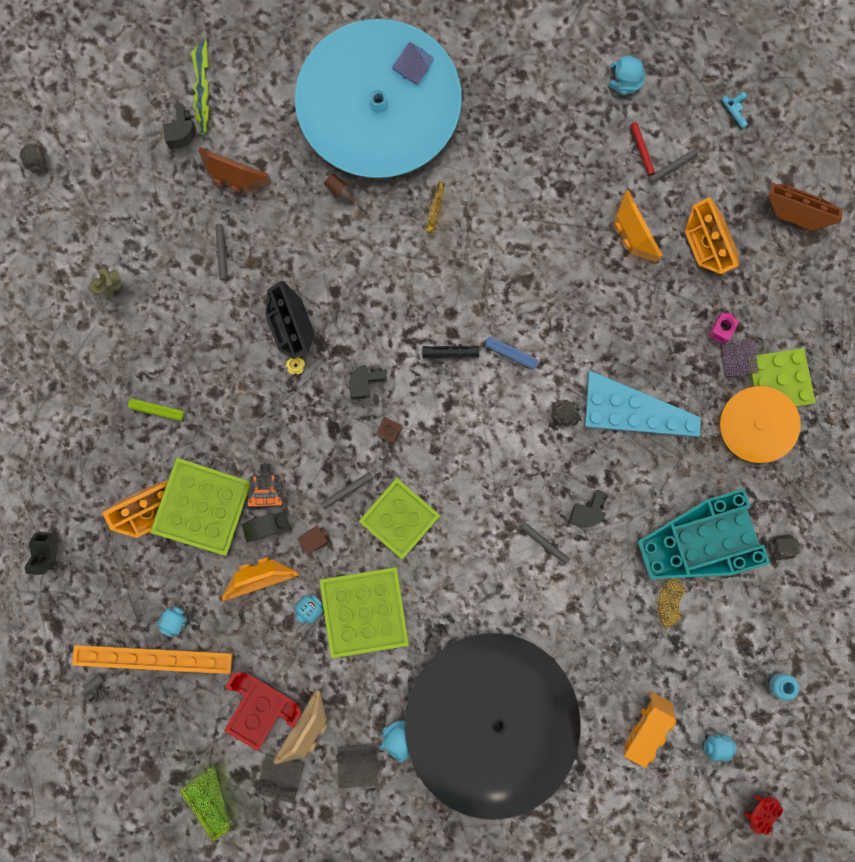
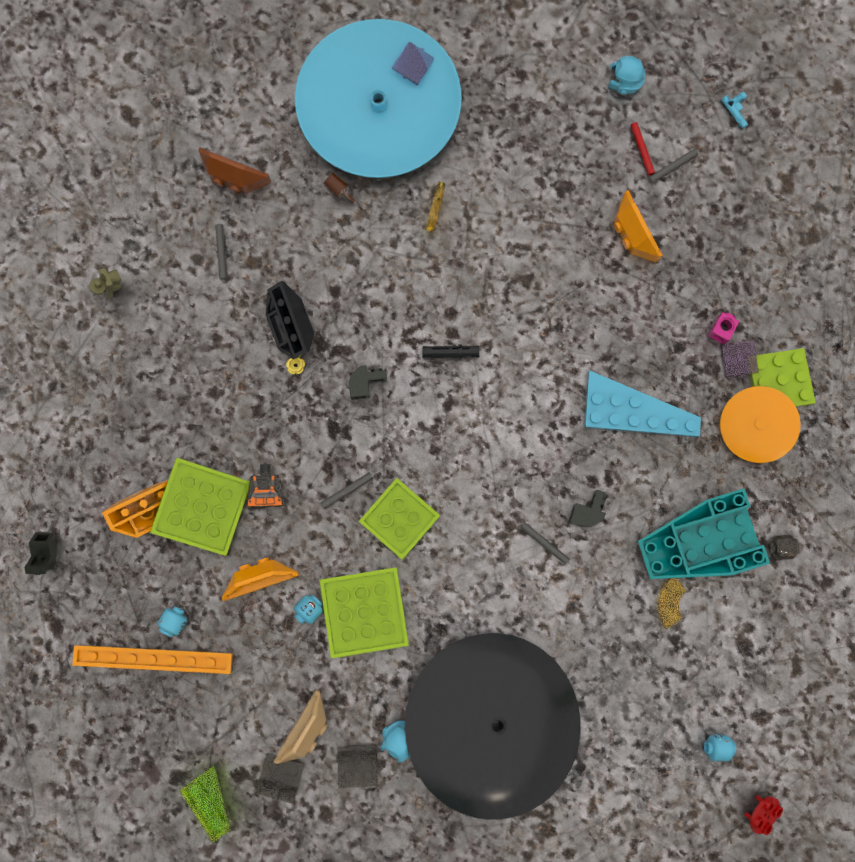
clear smoke head [20,143,48,173] -> none
dark grey arm [84,673,105,704] -> none
lime axle [128,398,184,421] -> none
pearl dark grey brick [163,103,196,149] -> none
lime sword [191,39,209,135] -> none
red piece [224,671,302,751] -> none
pearl dark grey brick [241,511,291,543] -> none
reddish brown brick [297,525,329,555] -> none
reddish brown brick [376,417,402,445] -> none
medium blue axle [485,337,538,369] -> none
clear smoke head [551,400,580,428] -> none
light orange wedge [623,691,676,768] -> none
light orange wedge [685,197,739,274] -> none
dark orange wedge [768,183,843,230] -> none
medium azure head [769,673,799,701] -> none

